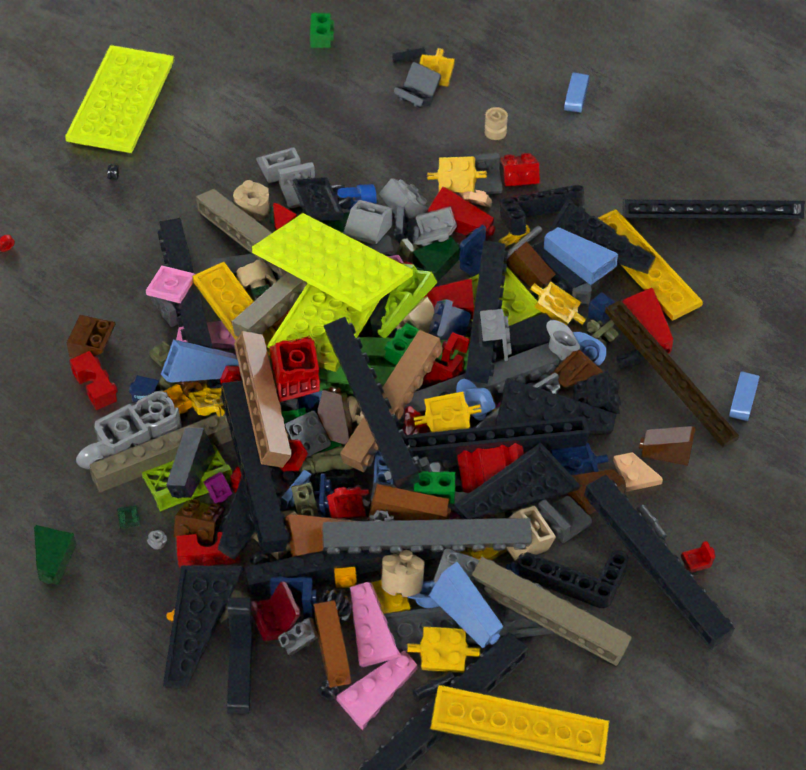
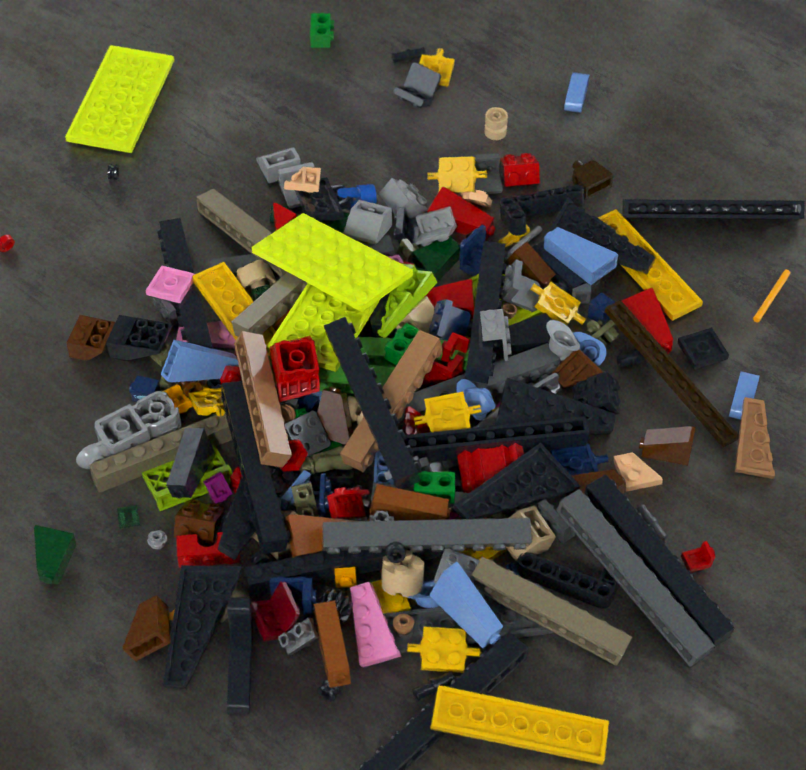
red arch [69,351,118,411] -> none
tan brick [233,180,270,221] -> none
bright pink wing [336,650,417,730] -> none
none -> black slope [106,315,172,360]
none -> reddish brown slope [123,595,170,661]
none -> medium nougat plate [280,405,296,424]
none -> light nougat wing [284,167,321,193]
none -> black bush [386,542,406,563]
none -> medium nougat plate [393,614,414,634]
none -> dark grey bracket [502,259,540,312]
none -> medium nougat hinge [502,303,517,319]
none -> dark grey brick [556,489,715,667]
none -> dark brown torso [572,160,614,200]
none -> black plate [677,328,729,370]
none -> medium nougat wing [734,397,775,479]
none -> light orange bar [753,269,791,323]

